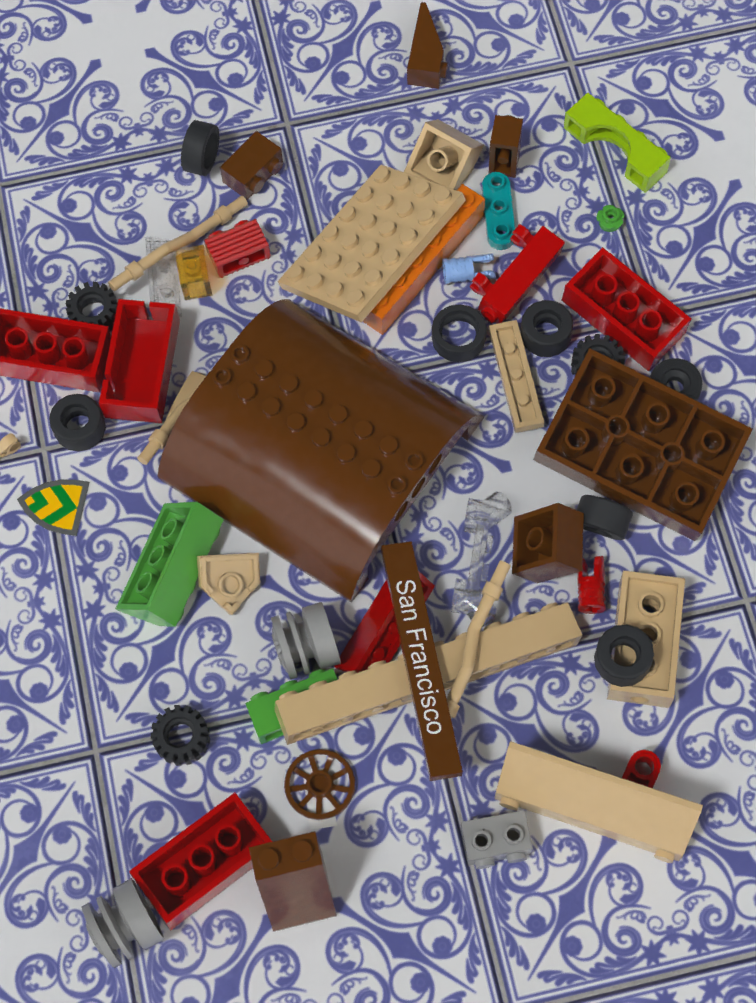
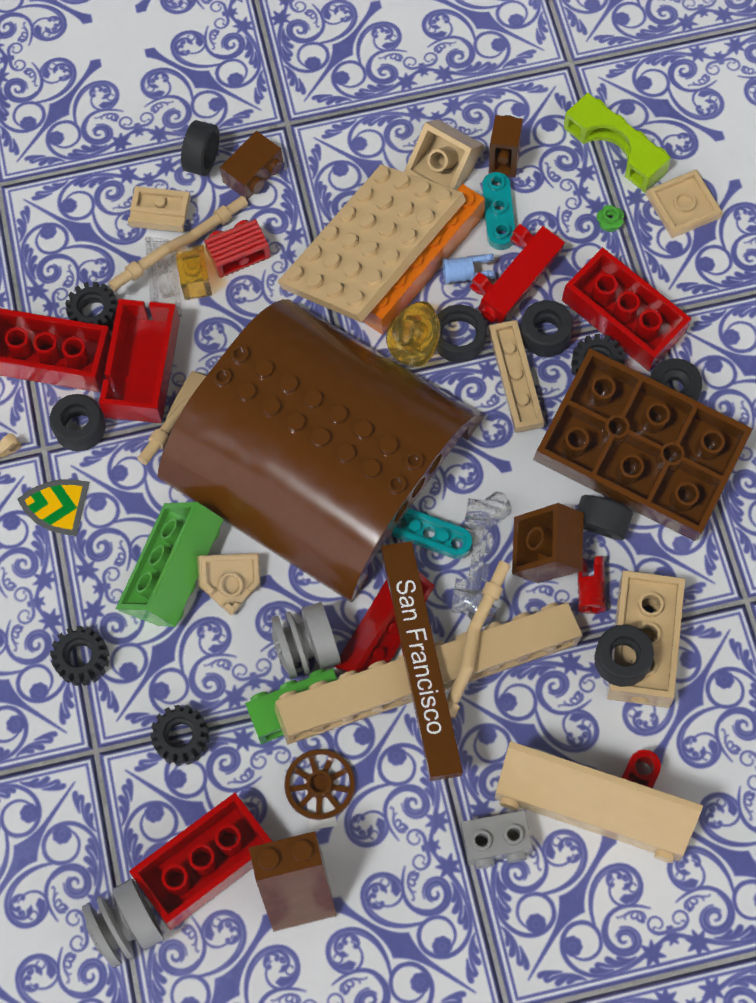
reddish brown slope [407,2,448,89] -> none
none -> black tyre [50,626,110,686]
none -> tan plate [128,186,191,232]
none -> clear yellow hat [386,301,441,367]
none -> teal plate [391,508,472,559]
none -> tan tile [646,170,723,238]

